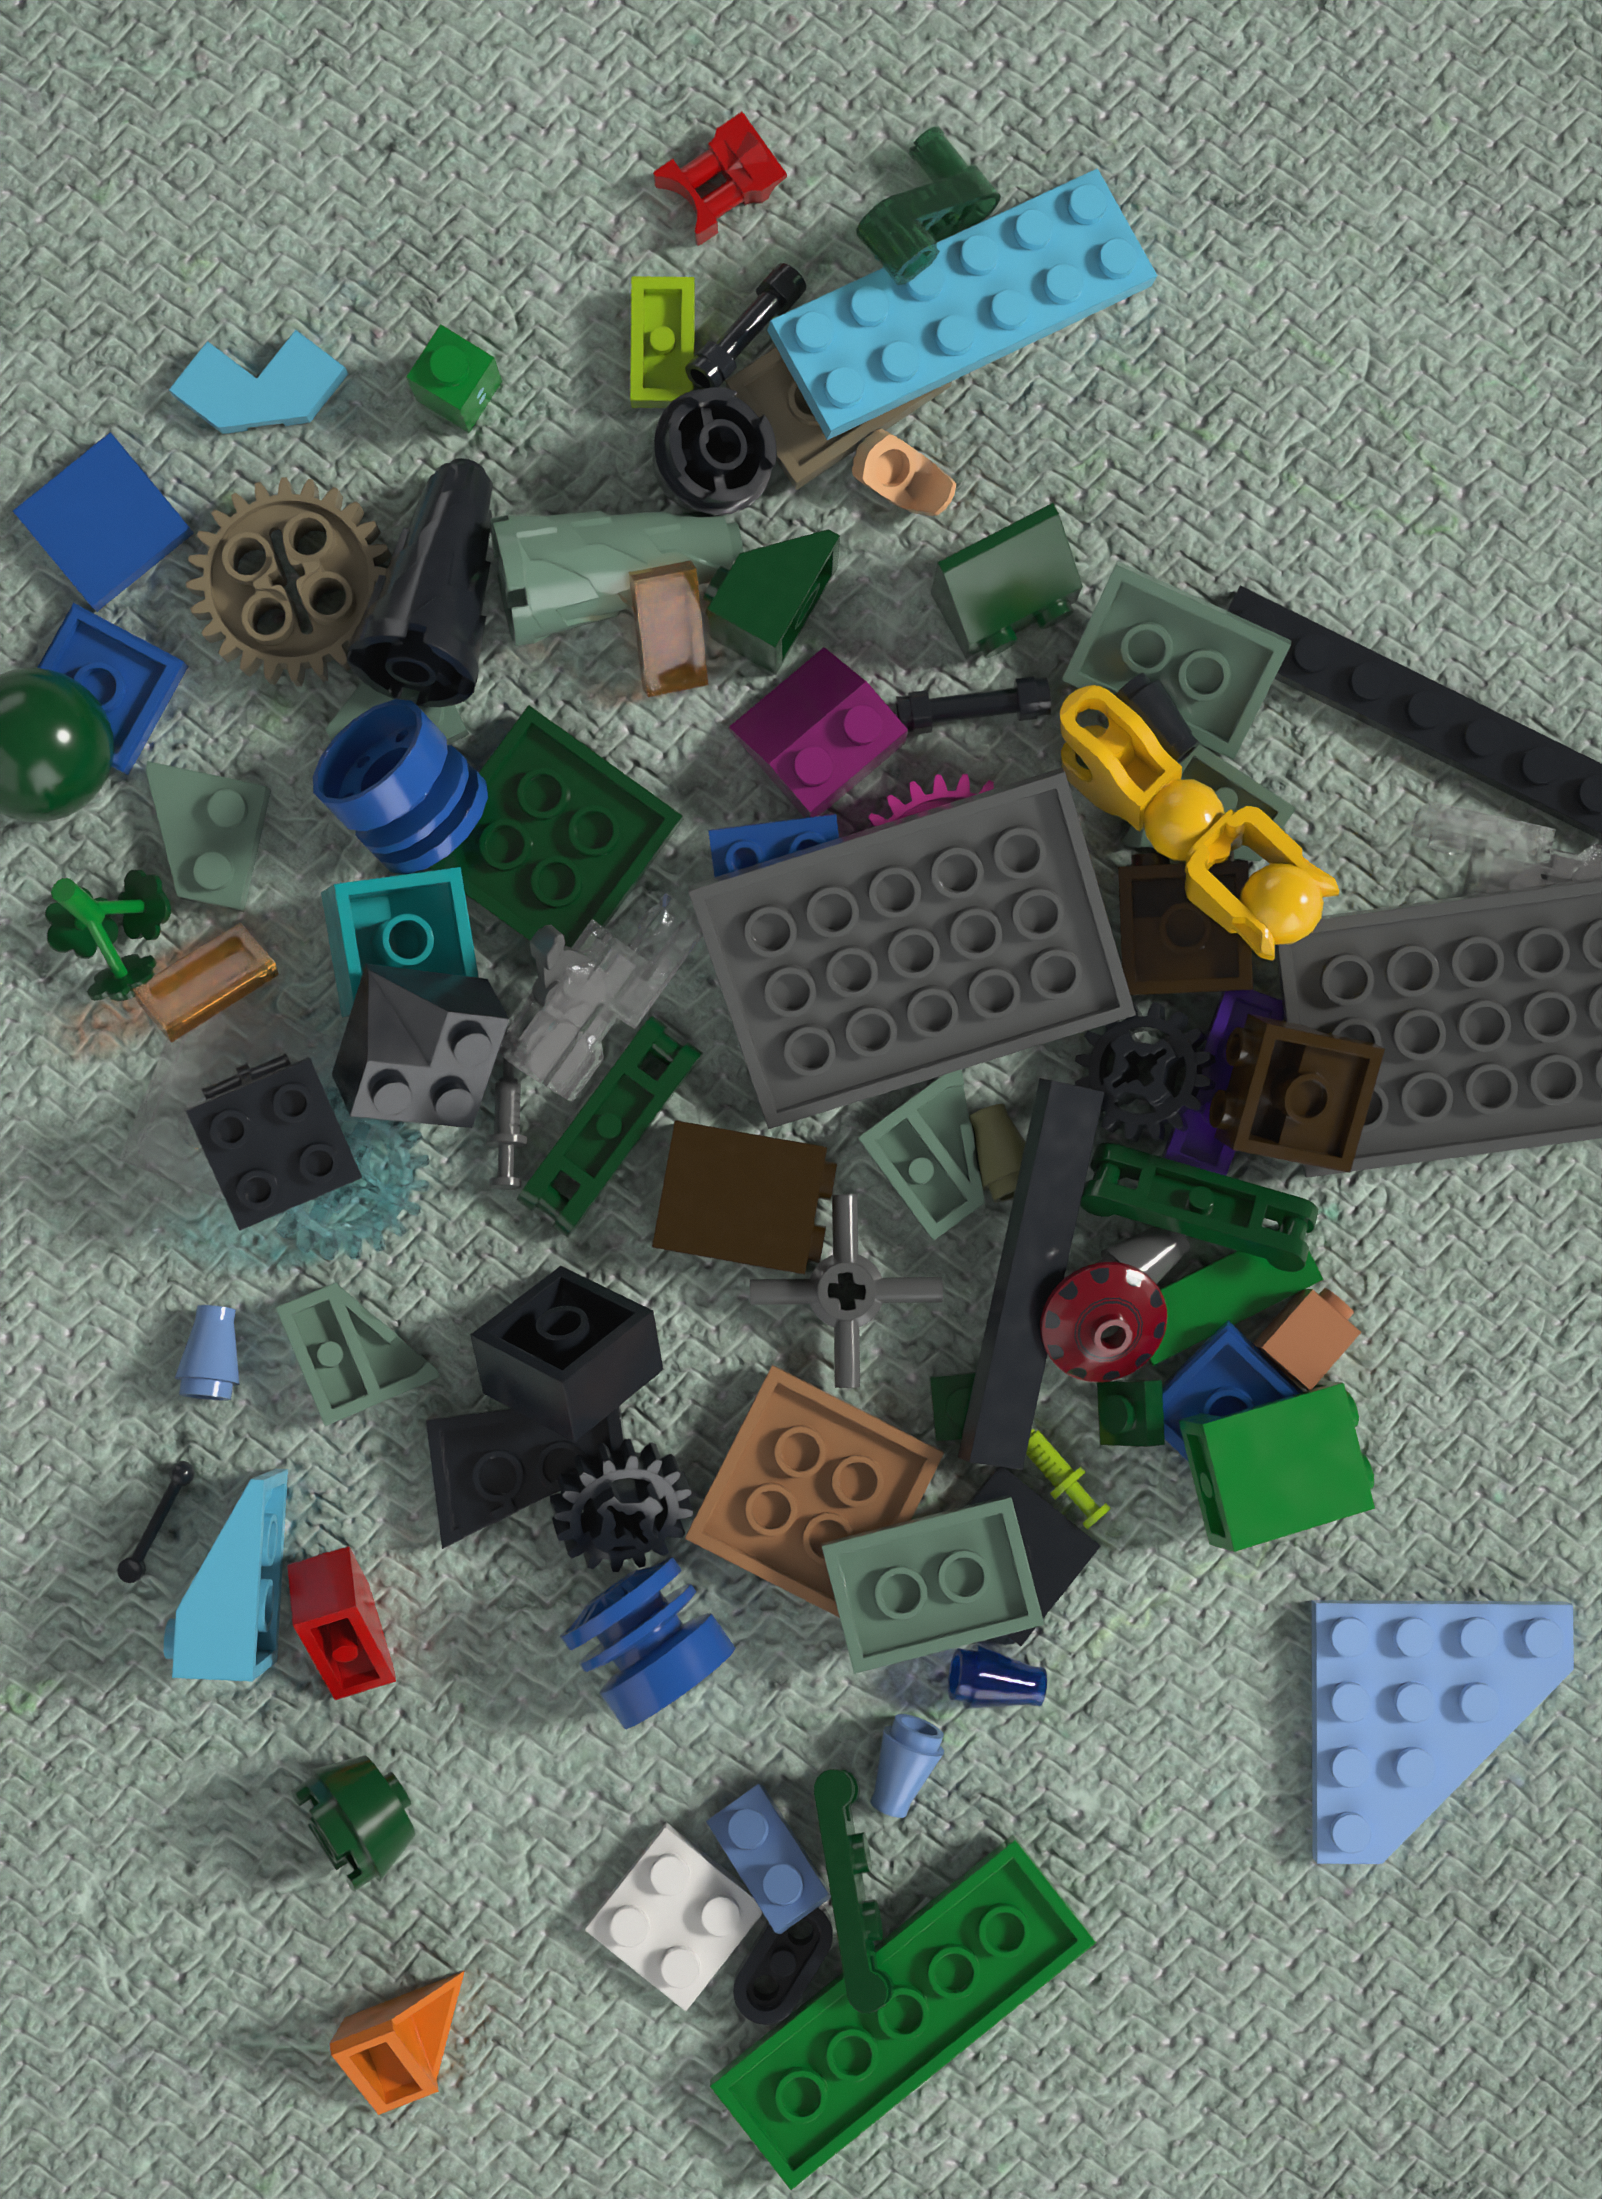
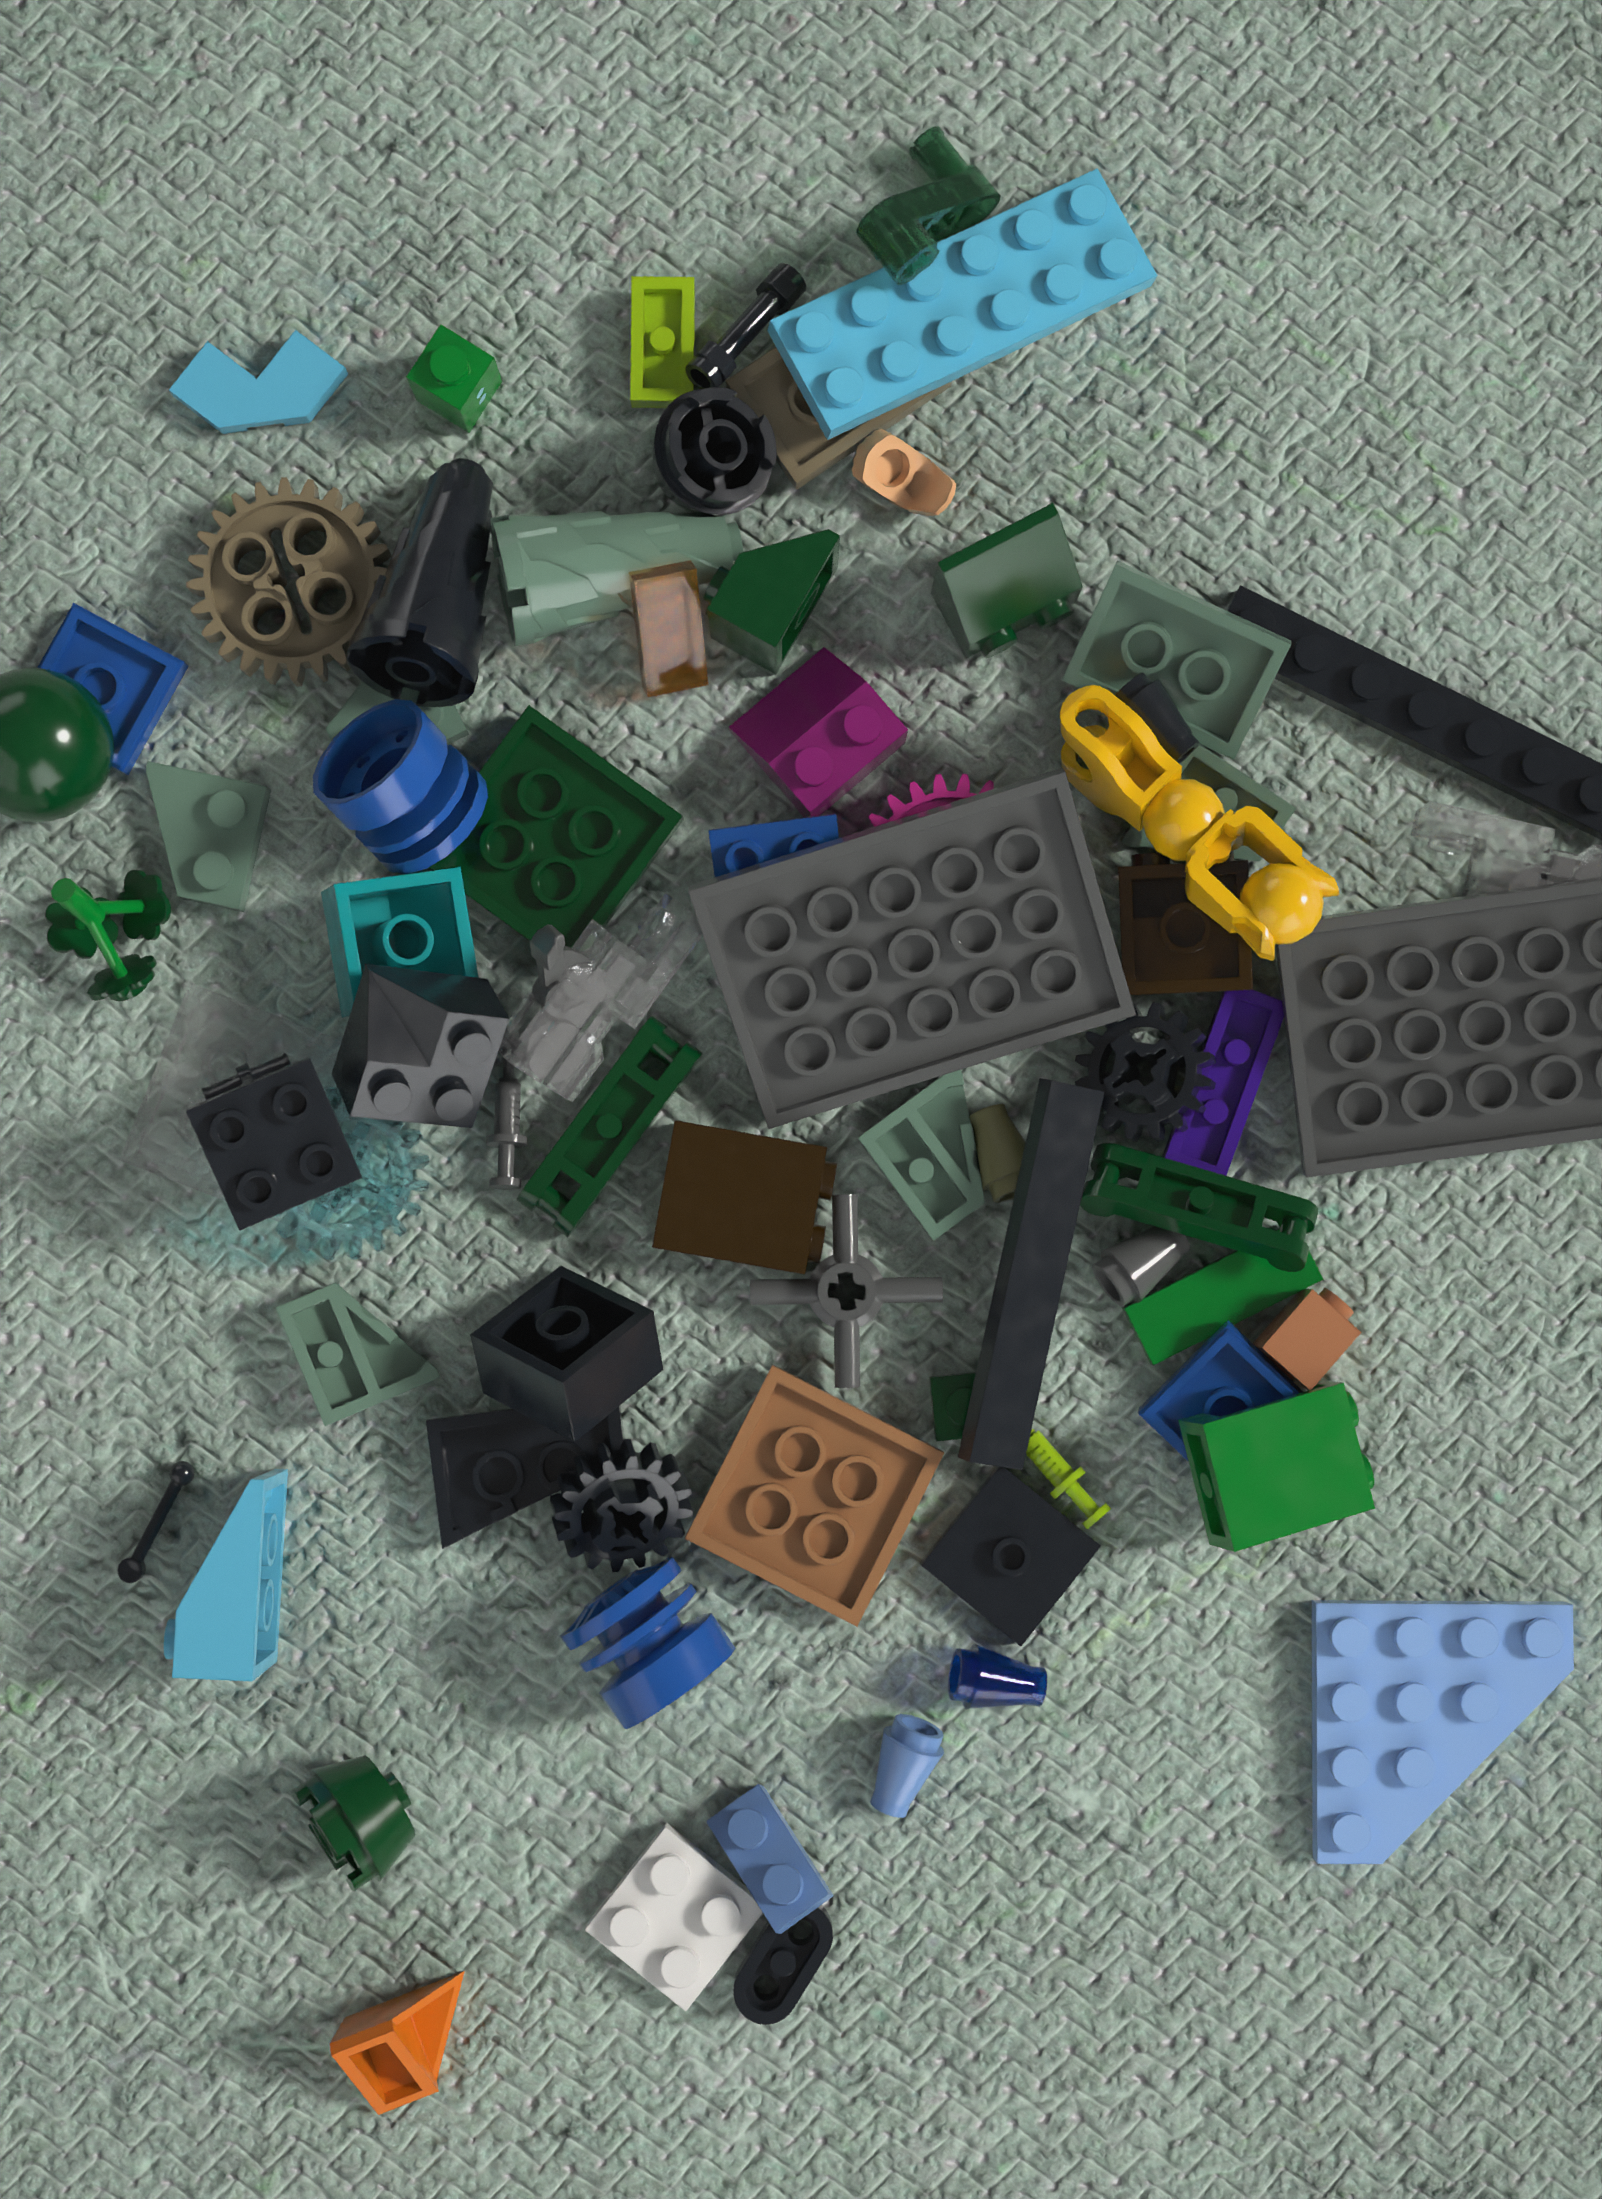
blue tile [13,432,194,612] -> none
clear orange tile [132,922,279,1043] -> none
medium blue cone [175,1305,240,1401] -> none
red slope [287,1546,396,1700] -> none
red piece [653,111,787,246] -> none
green plate [710,1835,1096,2190] -> none
dark green plate [814,1769,894,2014] -> none
sand green plate [821,1495,1044,1674] -> none
black bar [896,676,1051,735] -> none
dark red dish [1040,1262,1167,1382] -> none
dark green plate [1097,1380,1165,1447] -> none
dark brown plate [1209,1014,1385,1173] -> none

